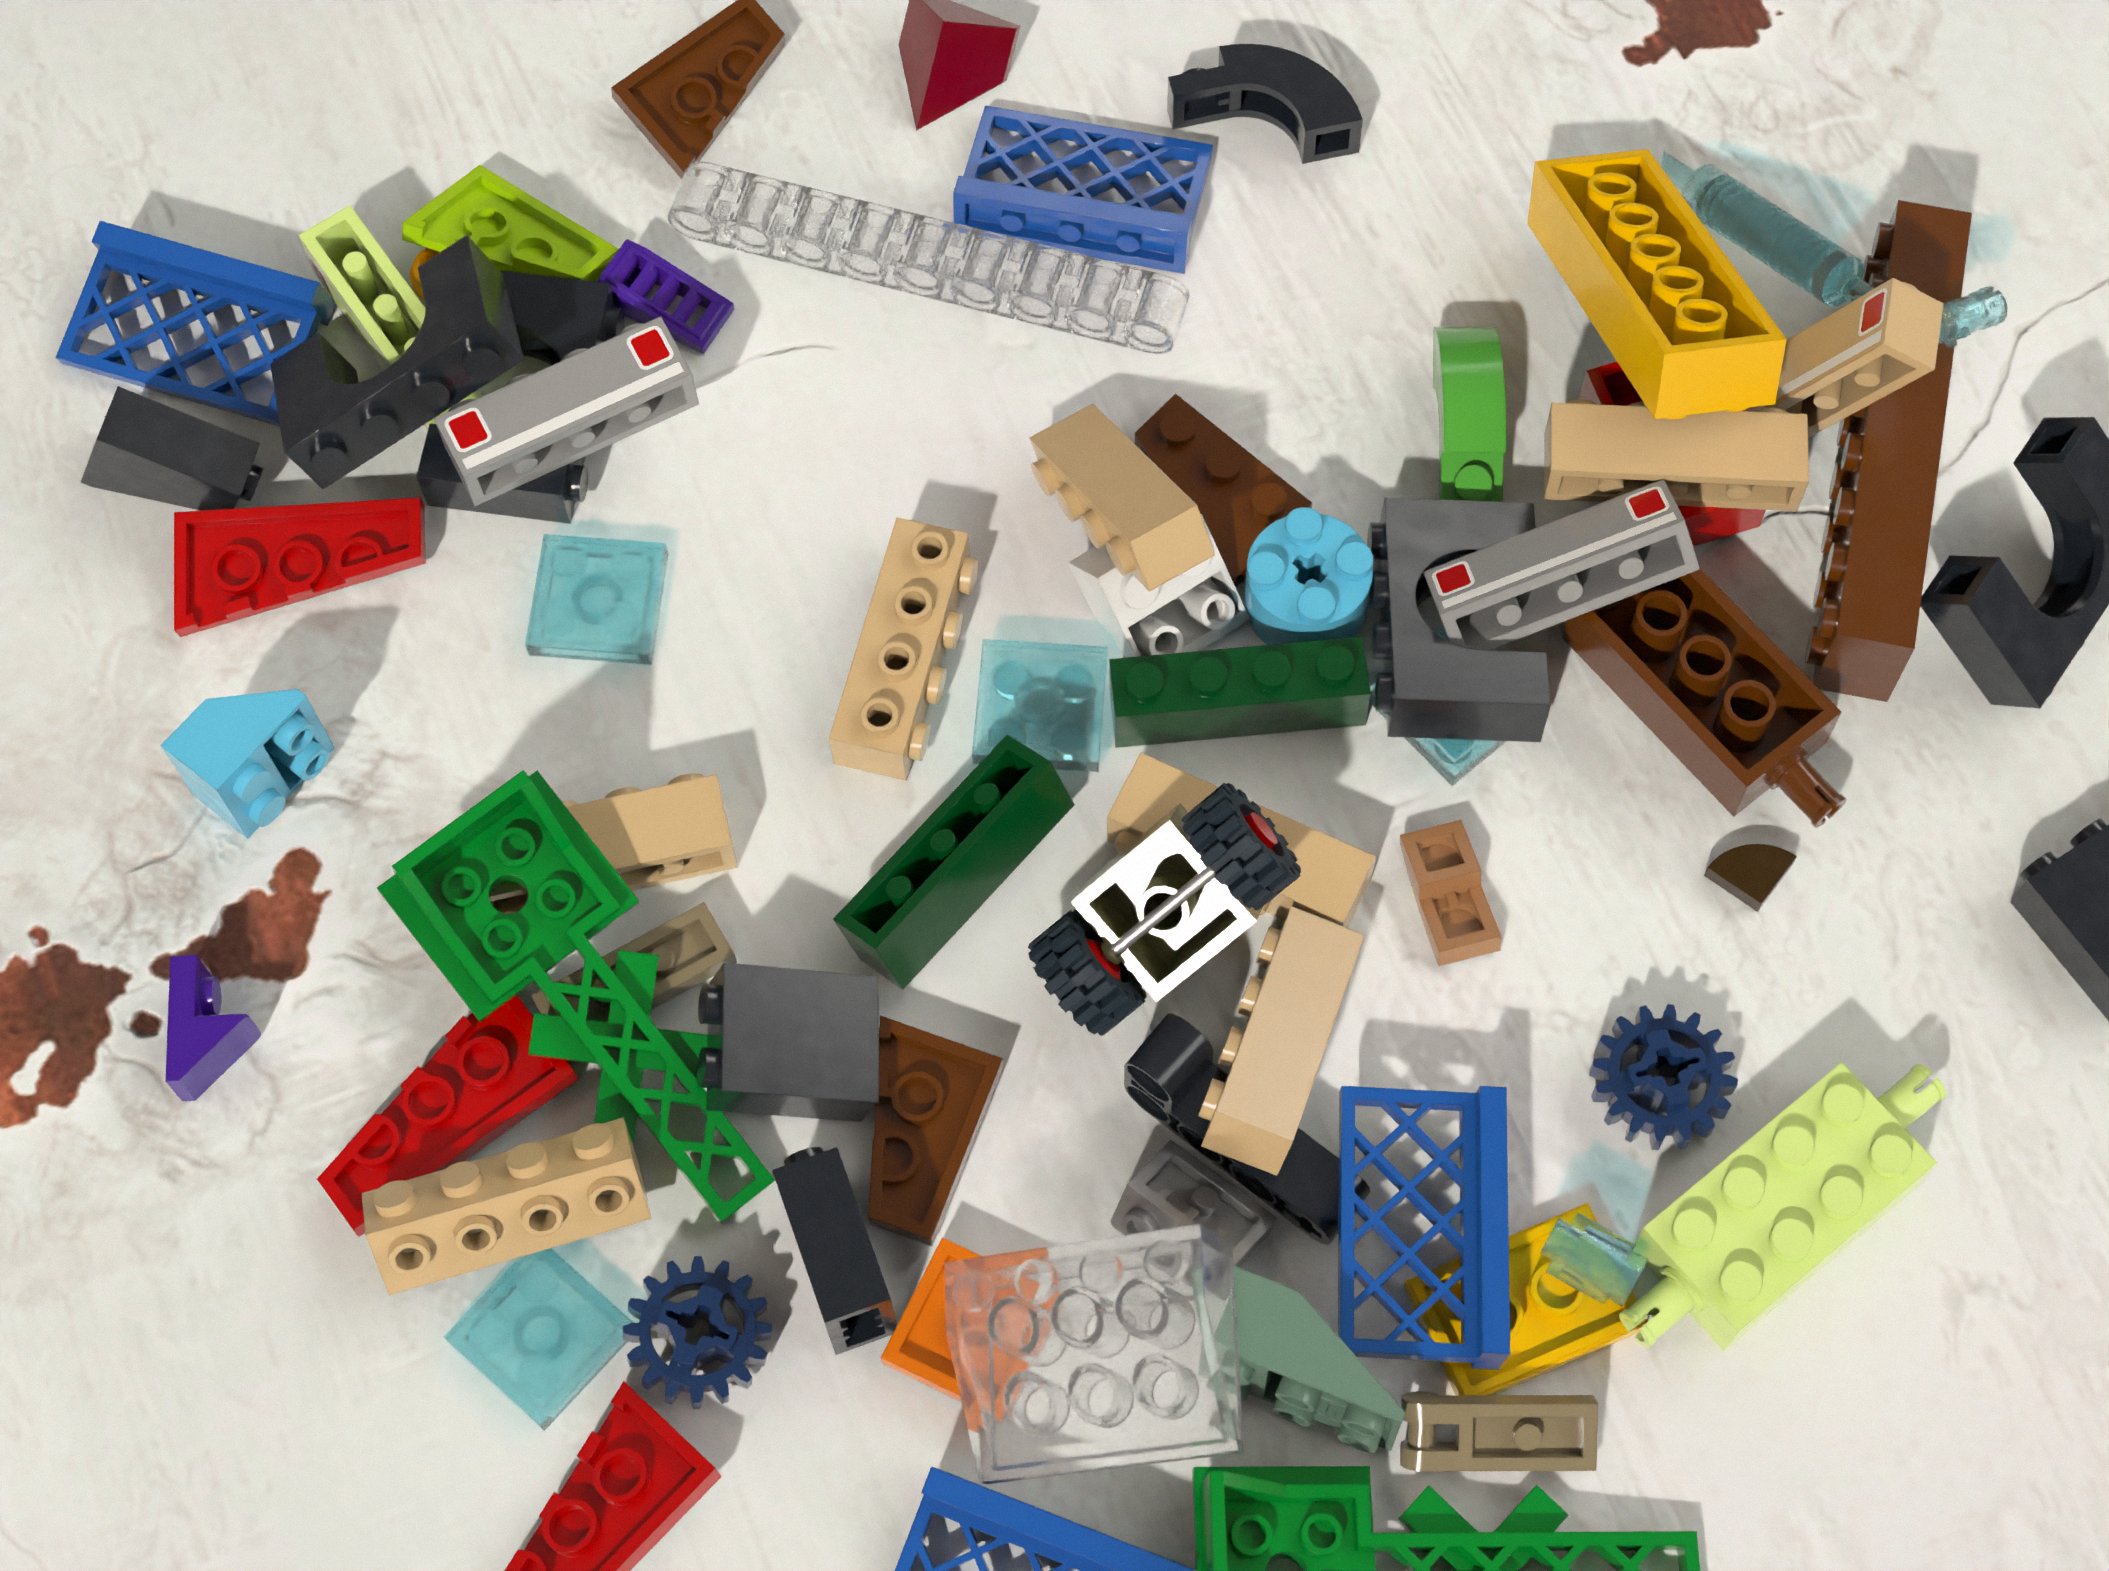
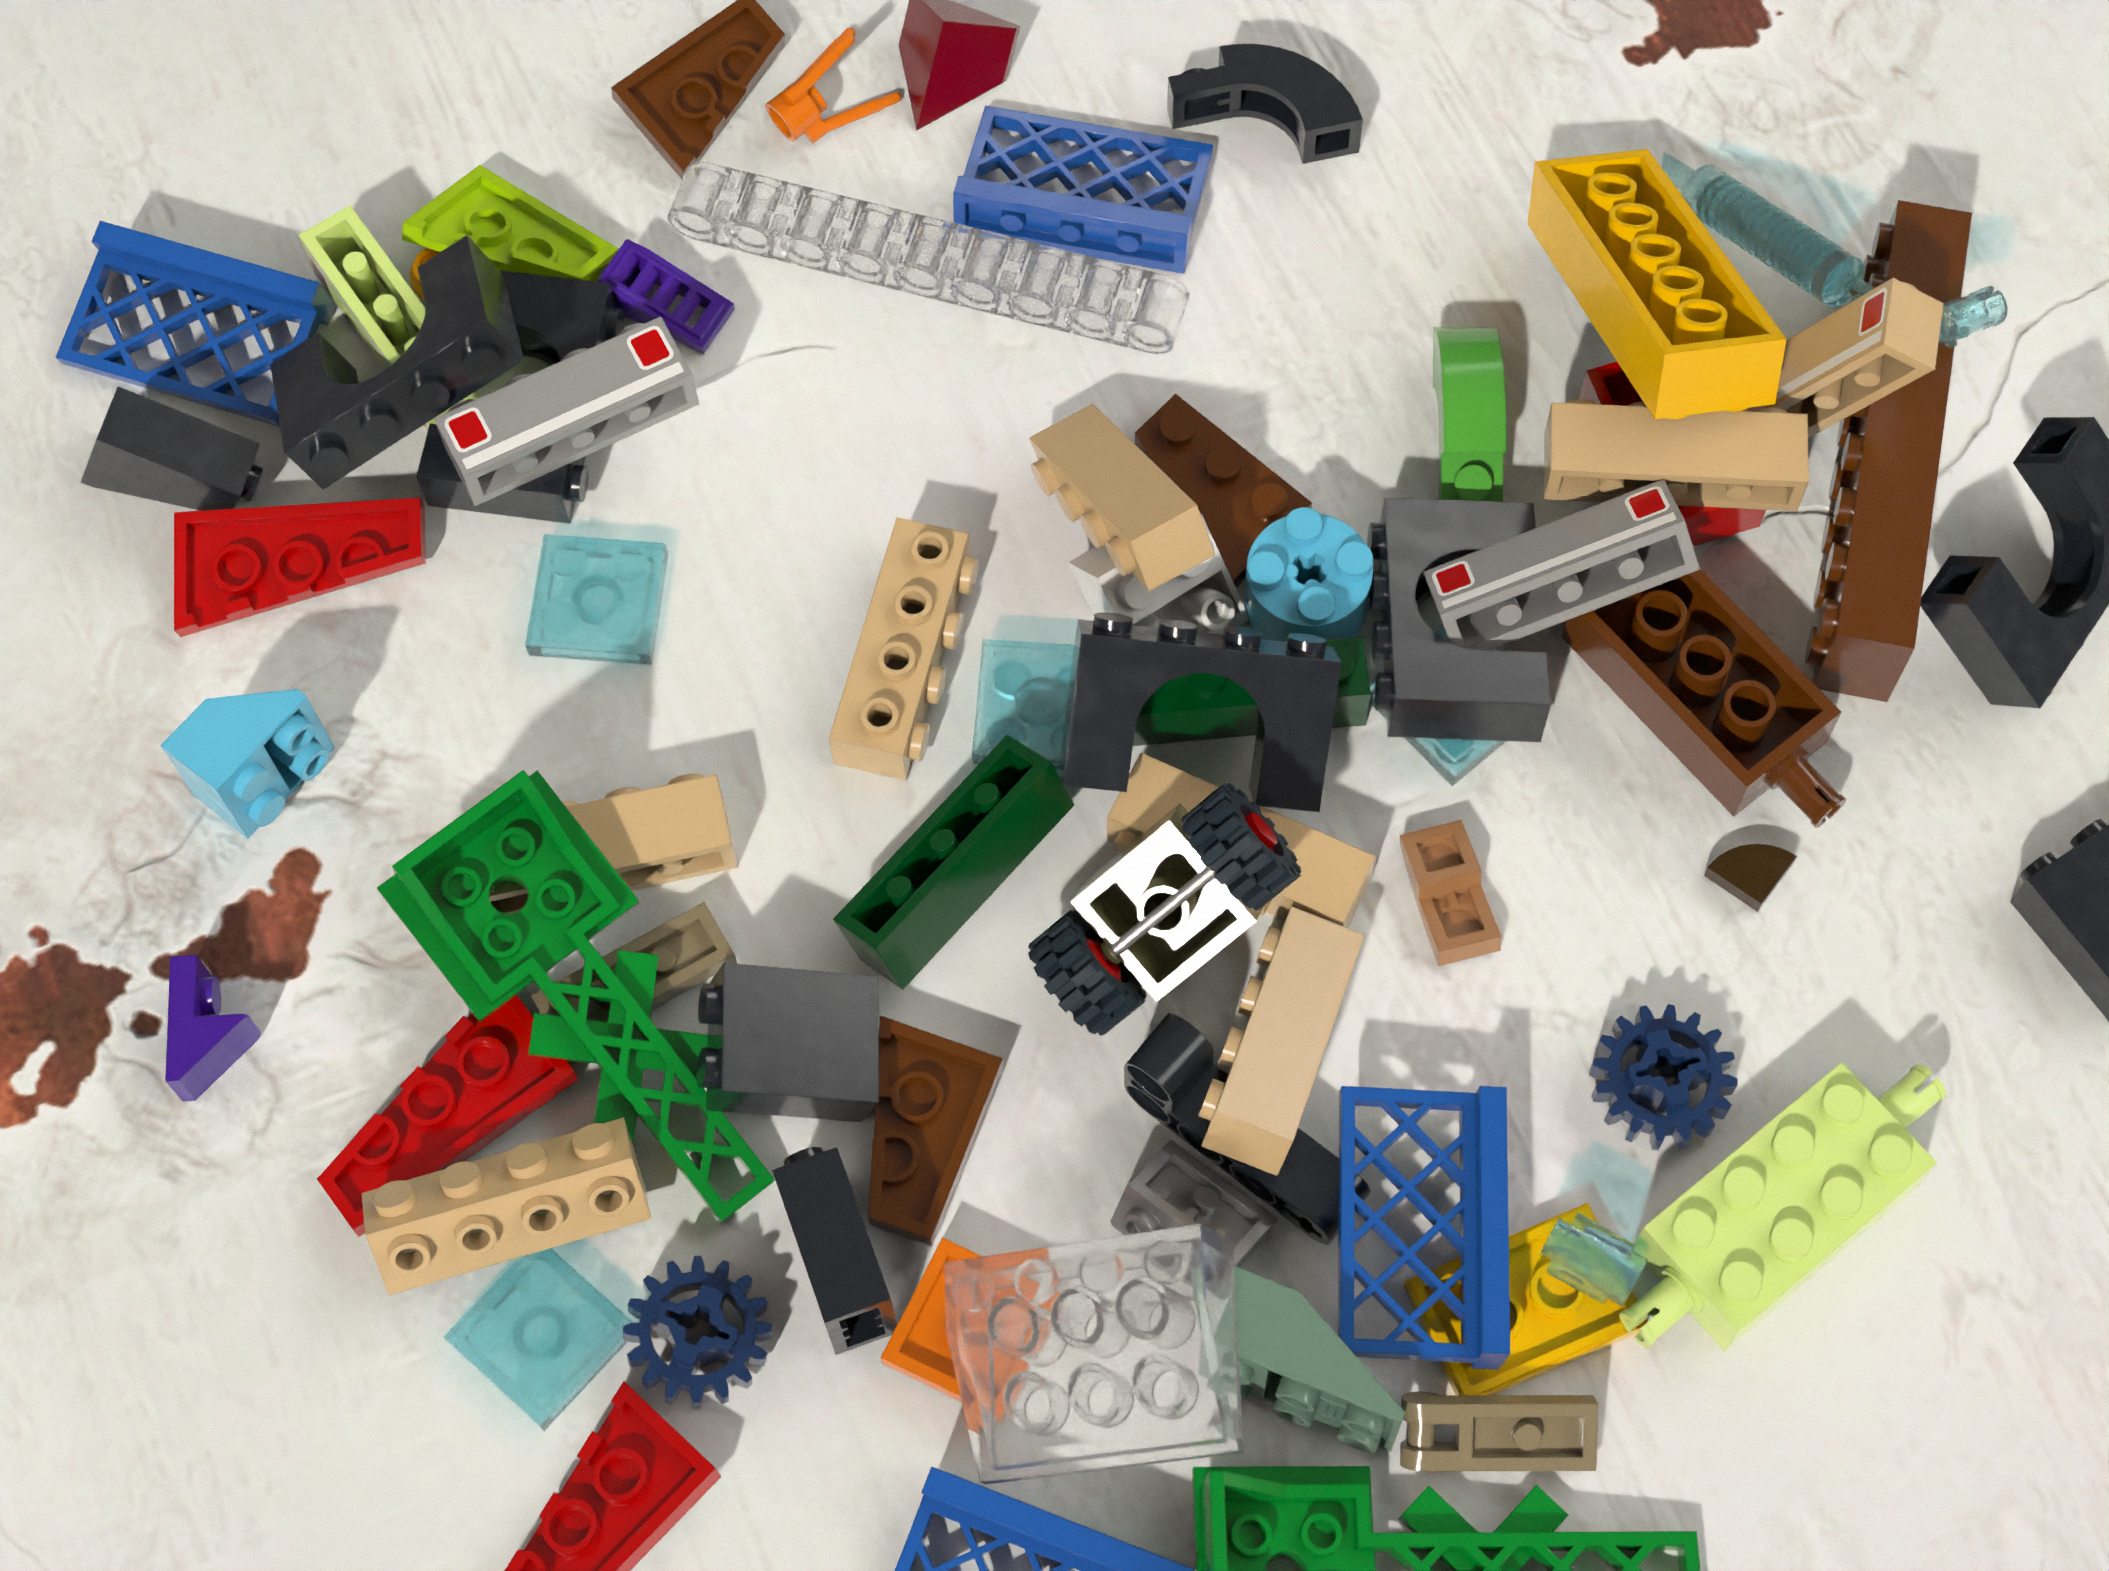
none -> orange plant [765,27,902,144]
none -> black arch [1059,612,1342,812]

